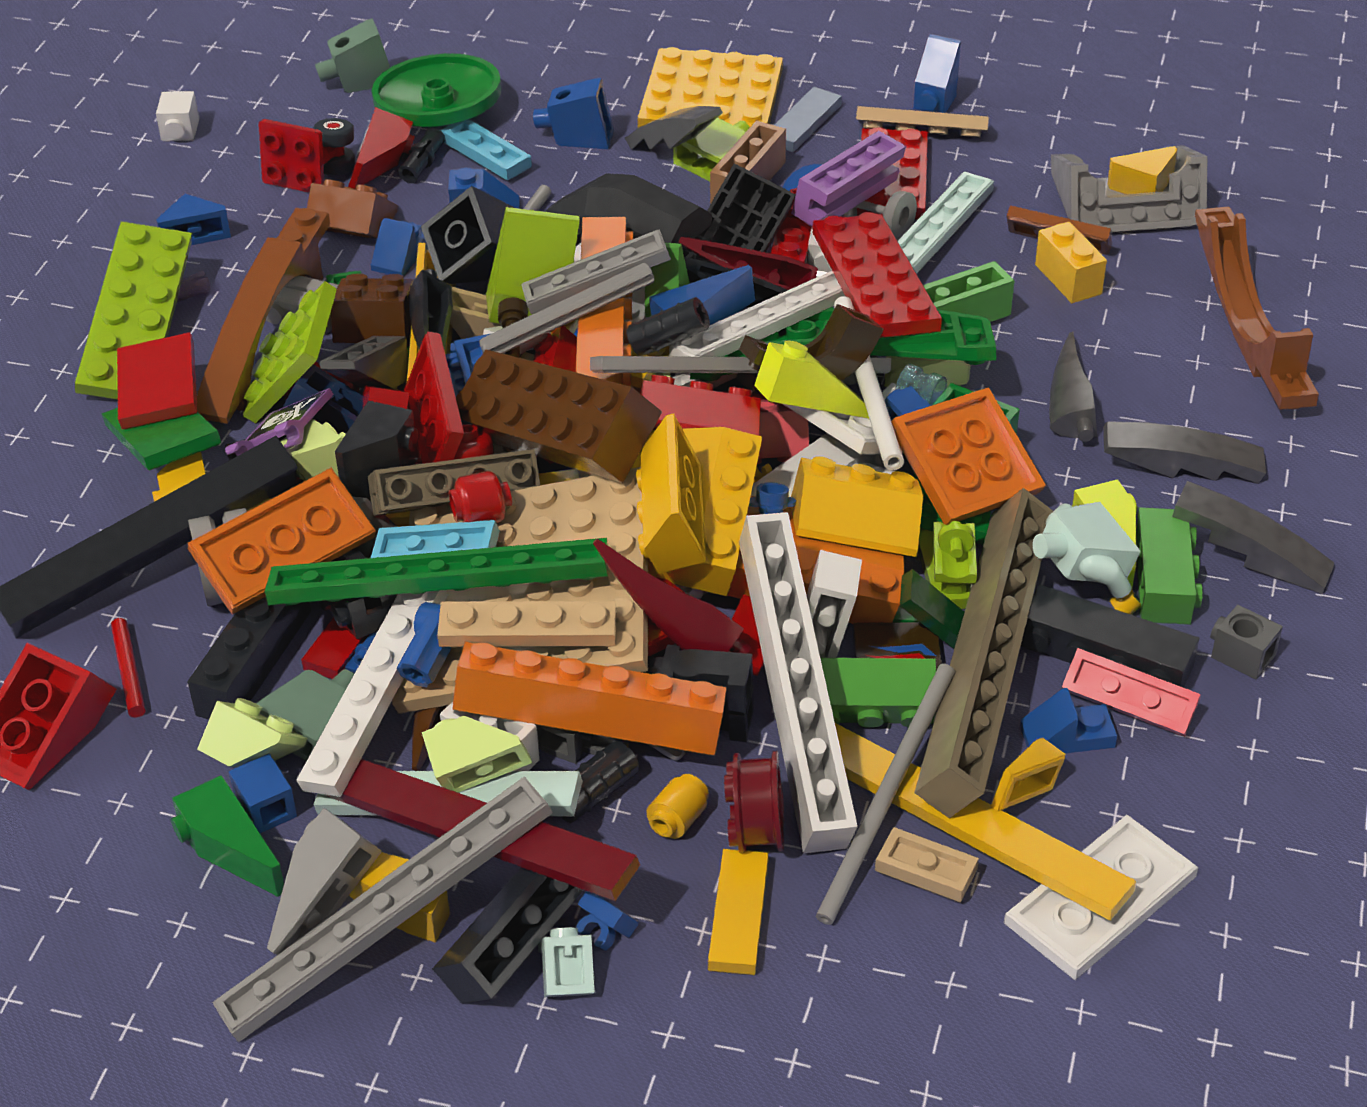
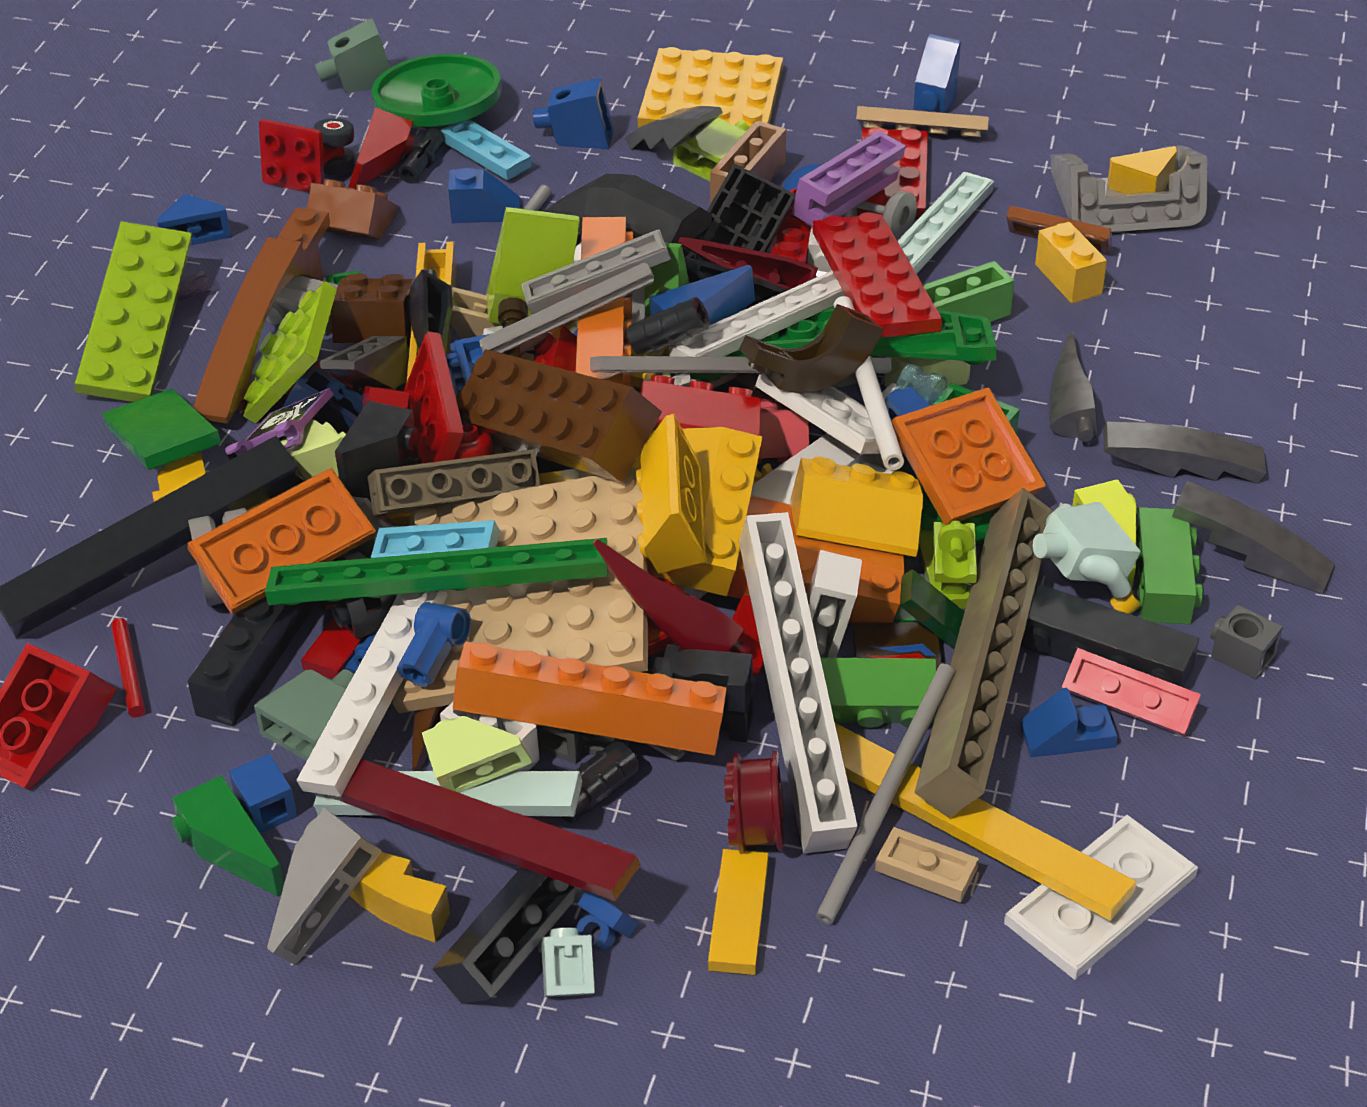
red tile [117,332,197,429] -> none
white brick [156,91,199,141] -> none
yellowish green slope [197,698,308,768] -> none
light grey tile [212,776,553,1042] -> none
blue slope [371,218,427,276] -> none
black slope [421,186,515,284] -> none
tan plate [437,601,616,647] -> none
red head [449,471,512,524] -> none
yellow brick [646,774,709,839] -> none
blue plate [749,482,796,514] -> none
neon yellow slope [754,341,869,418] -> none
tile [774,87,842,152] -> none
yellow slope [991,738,1066,811] -> none
dark orange slope [1195,207,1319,410] -> none

